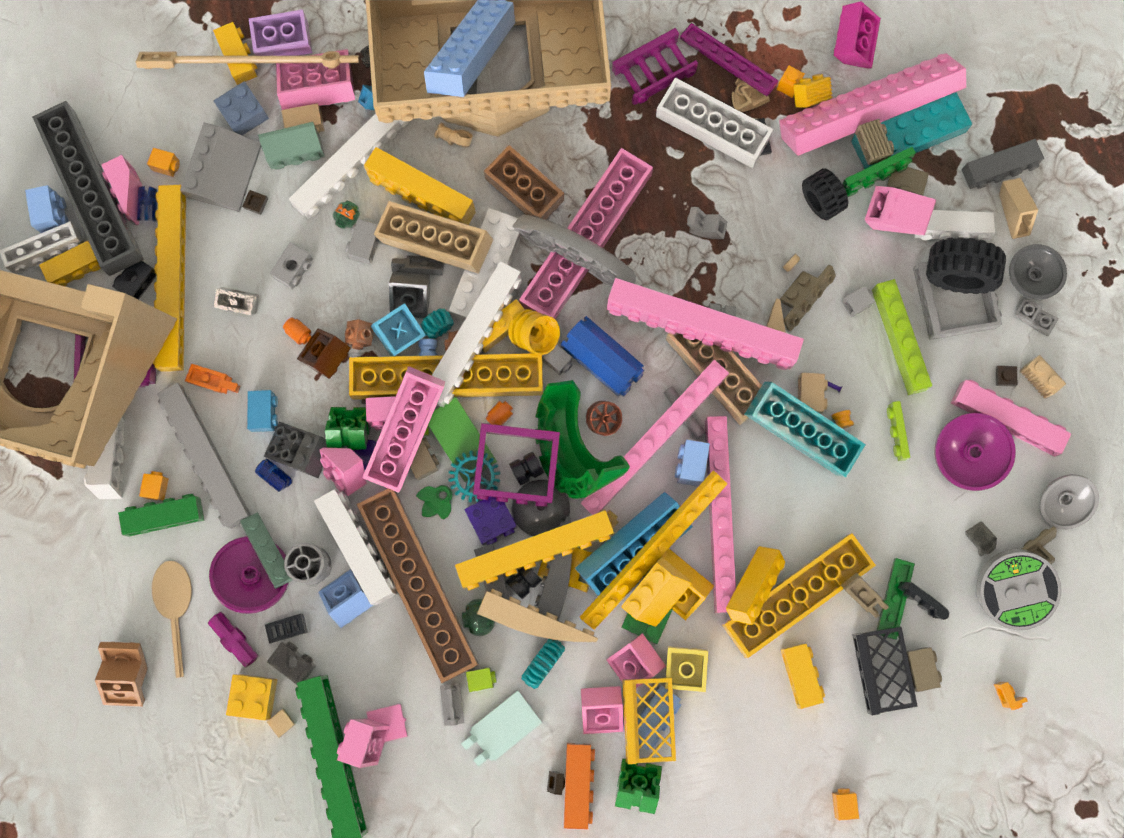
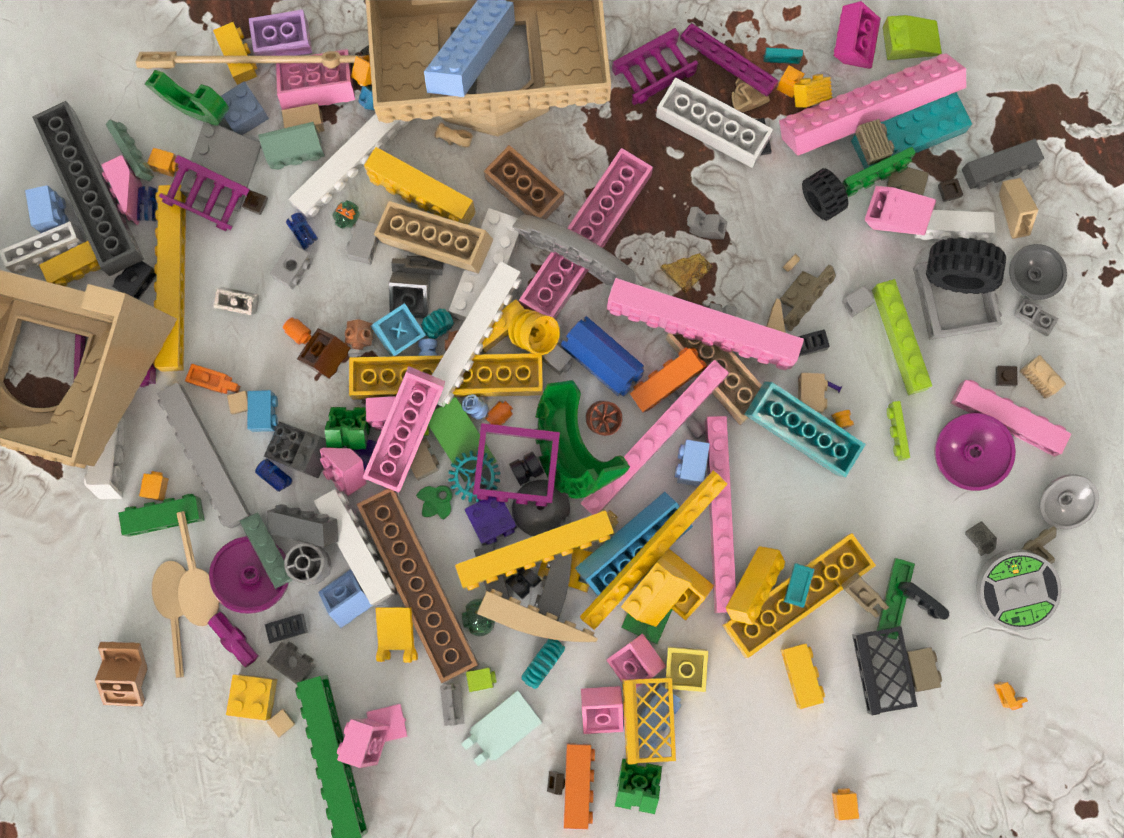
none -> sand green plate [105,119,154,182]
none -> green arch [144,70,229,126]
none -> magenta fence [159,155,250,231]
none -> tan piece [177,511,219,626]
none -> tan tile [227,391,248,415]
none -> dark grey brick [267,504,339,547]
none -> clear blue arm [286,213,319,250]
none -> light orange brick [351,55,372,86]
none -> yellow flag [375,607,418,663]
none -> light blue wheel [462,394,488,420]
none -> orange brick [630,347,708,412]
none -> clear yellow wing [660,253,713,293]
none -> teal tile [763,48,803,64]
none -> teal tile [784,563,815,608]
none -> black slope [798,329,830,356]
none -> lime slope [882,15,942,60]
none -> dark brown plate [938,178,963,202]

